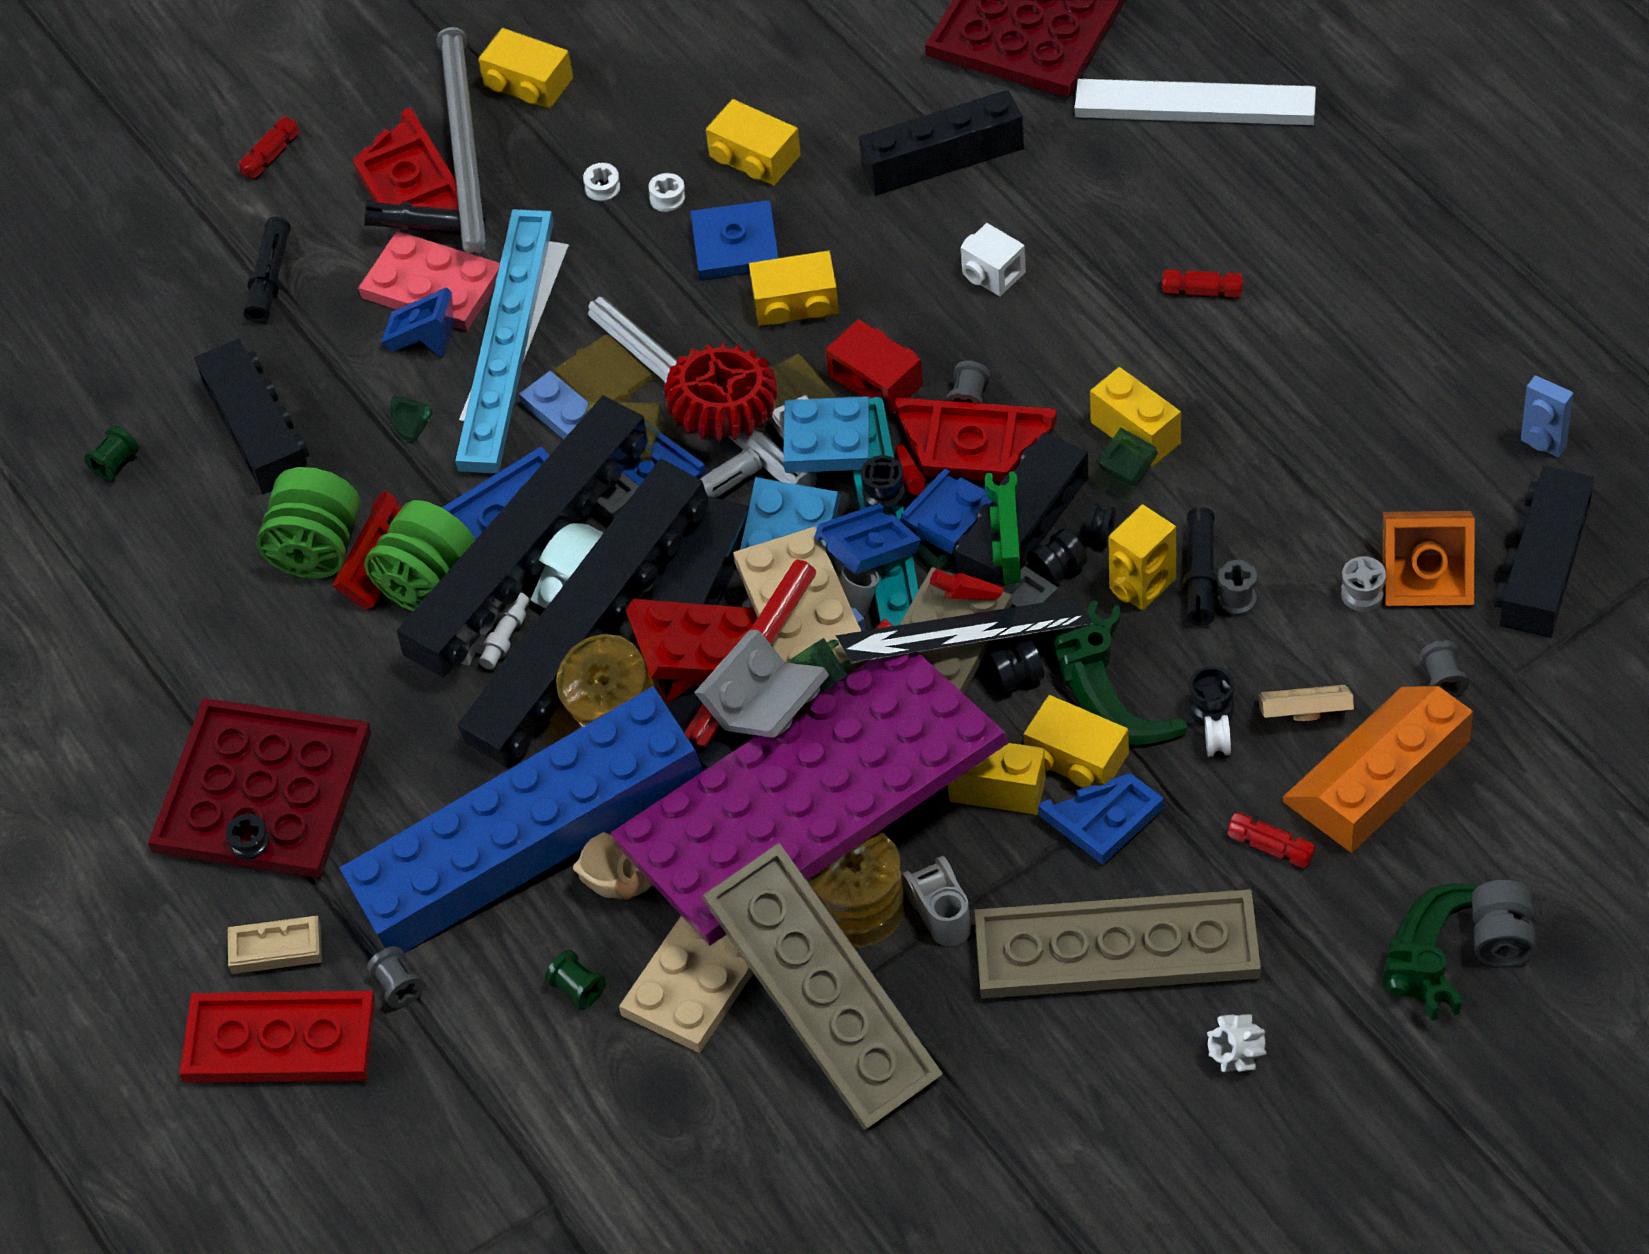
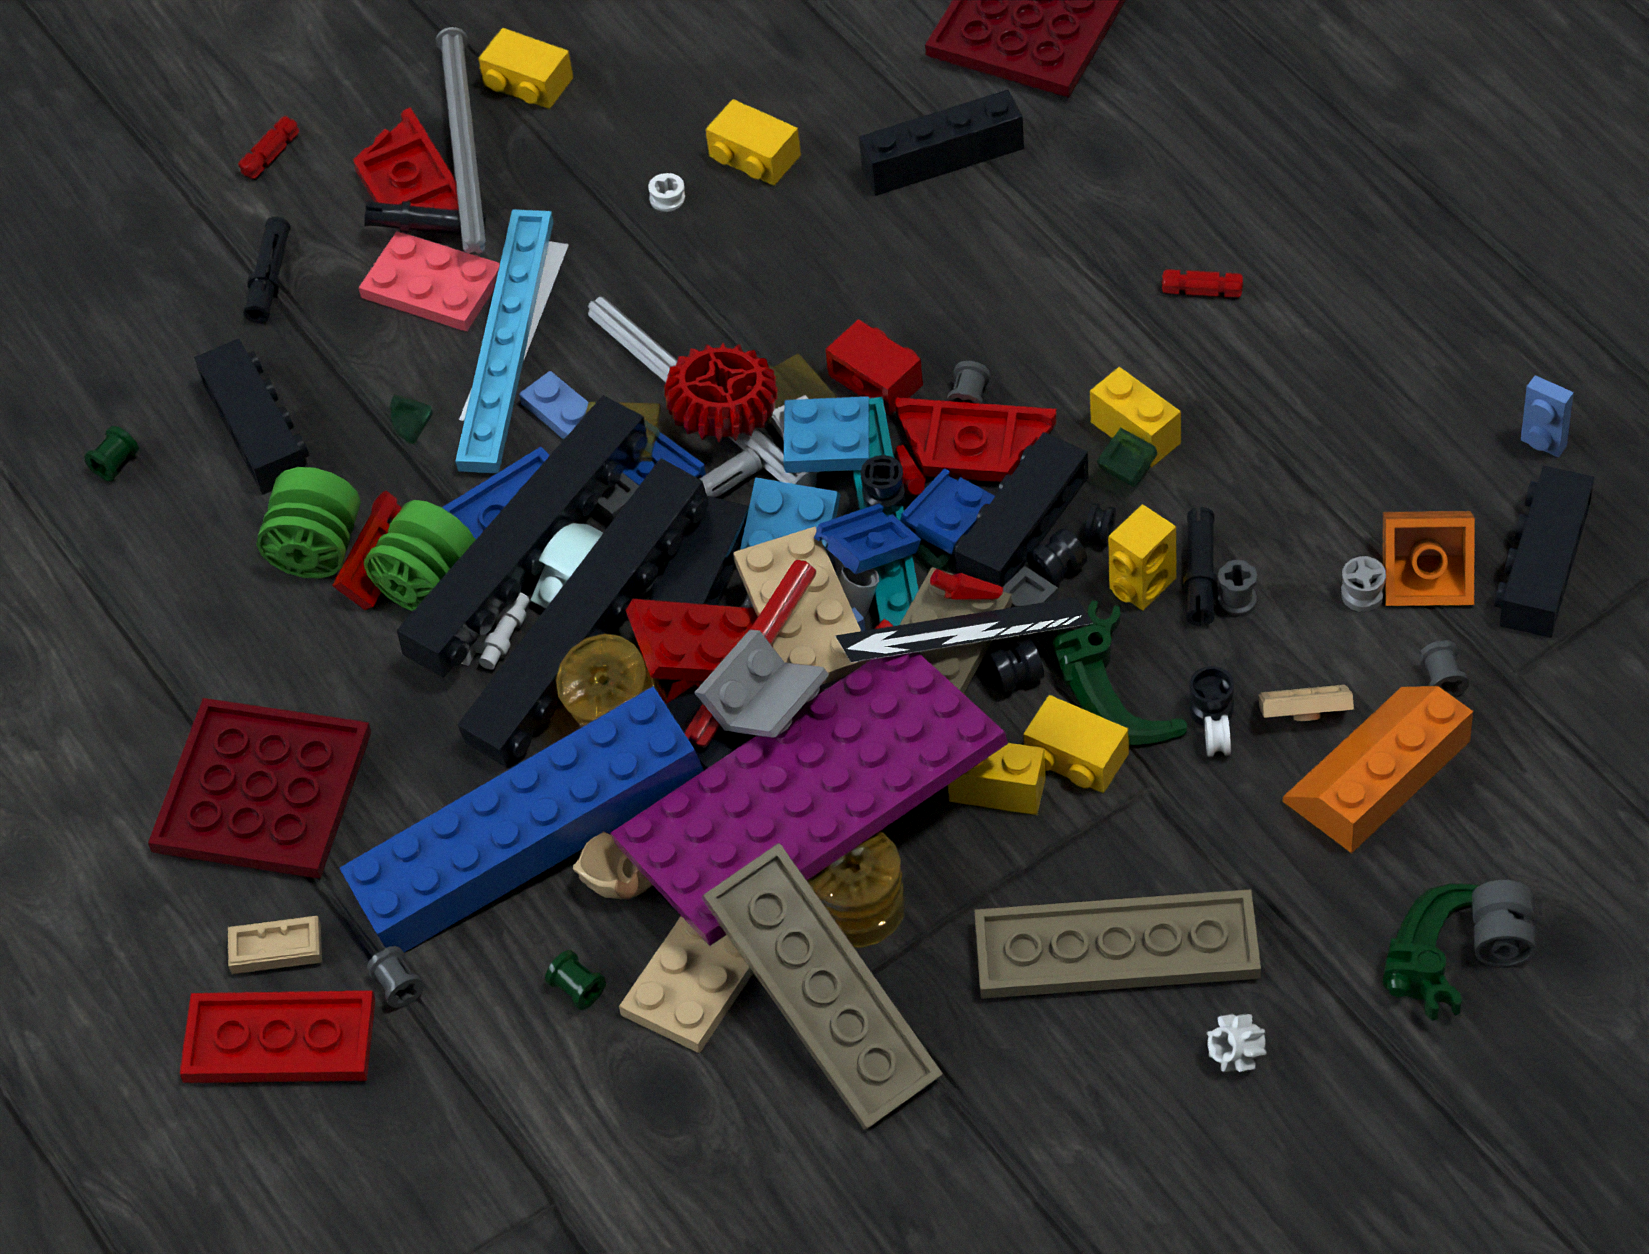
black bush [225,814,270,860] -> none
blue slope [381,287,454,357] -> none
clear yellow piece [554,334,652,406] -> none
white bush [583,163,620,201] -> none
blue plate [691,200,778,280] -> none
yellow brick [749,250,839,326] -> none
clear green tile [790,638,852,696] -> none
light grey piece [900,856,971,947] -> none
white brick [960,223,1026,296] -> none
green plate [985,471,1021,584] -> none
blue wing [1038,773,1164,865] -> none
white tile [1075,79,1316,125] -> none
red axle [1228,812,1315,868] -> none

